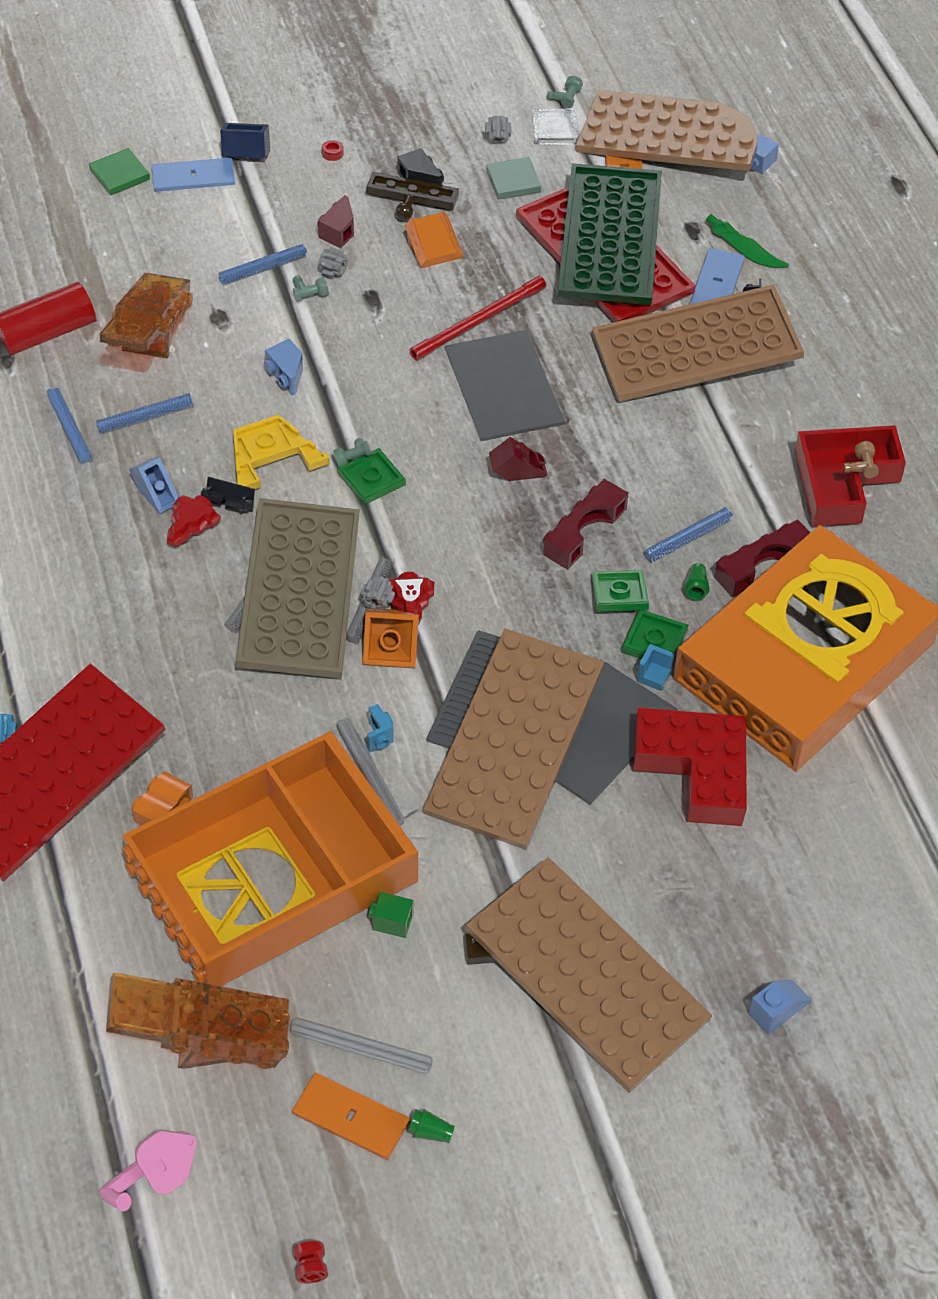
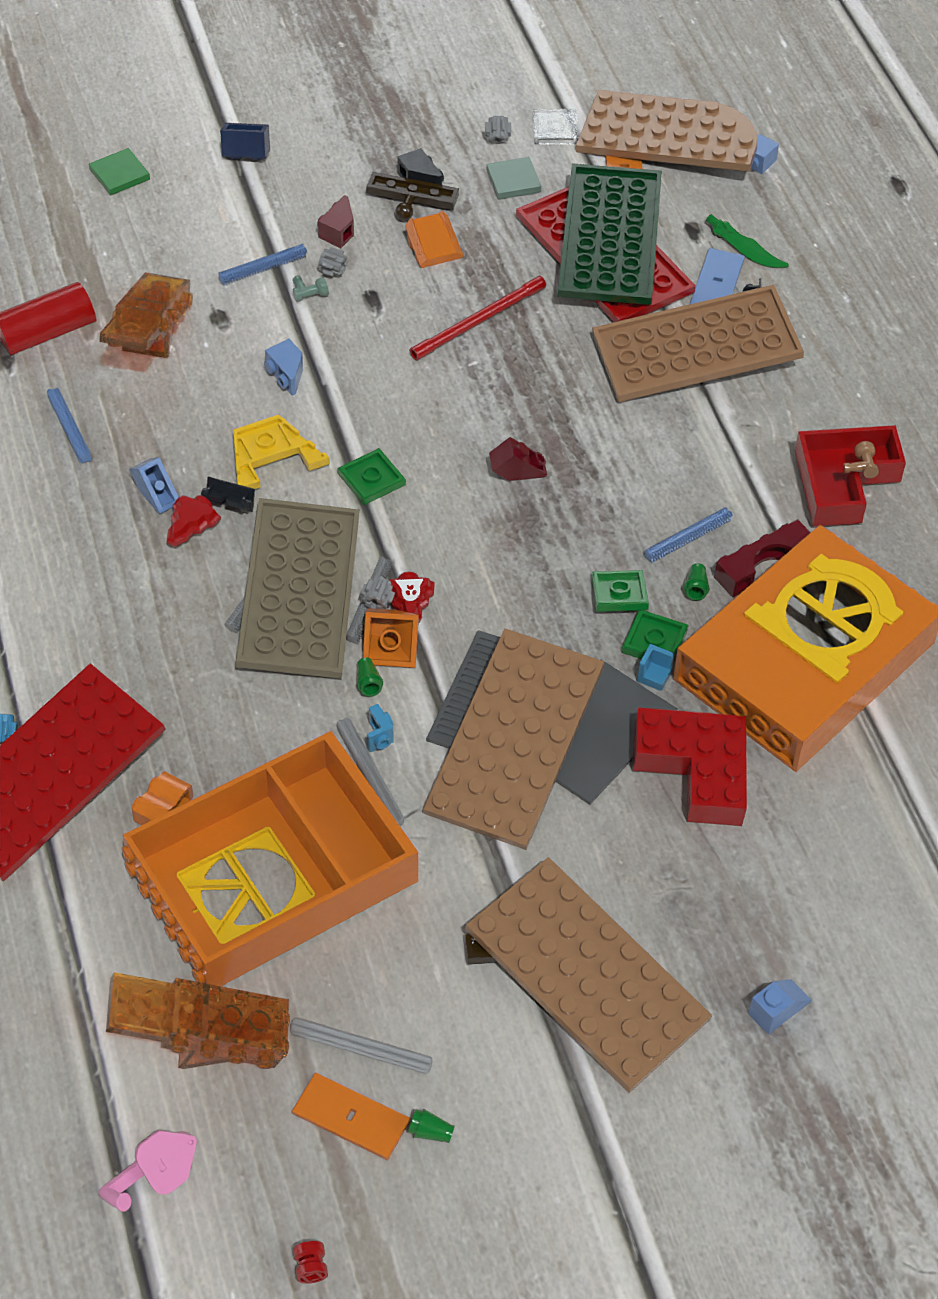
medium blue axle [96,393,194,434] -> none
medium blue piece [152,157,235,192] -> none
red tile [321,140,344,161] -> none
sand green piece [333,438,372,467] -> none
green brick [369,892,414,938] -> none
dark grey piece [445,330,565,441] -> none
dark red arch [543,479,629,570] -> none
sand green piece [547,76,583,108] -> none
none -> green cone [357,657,383,697]

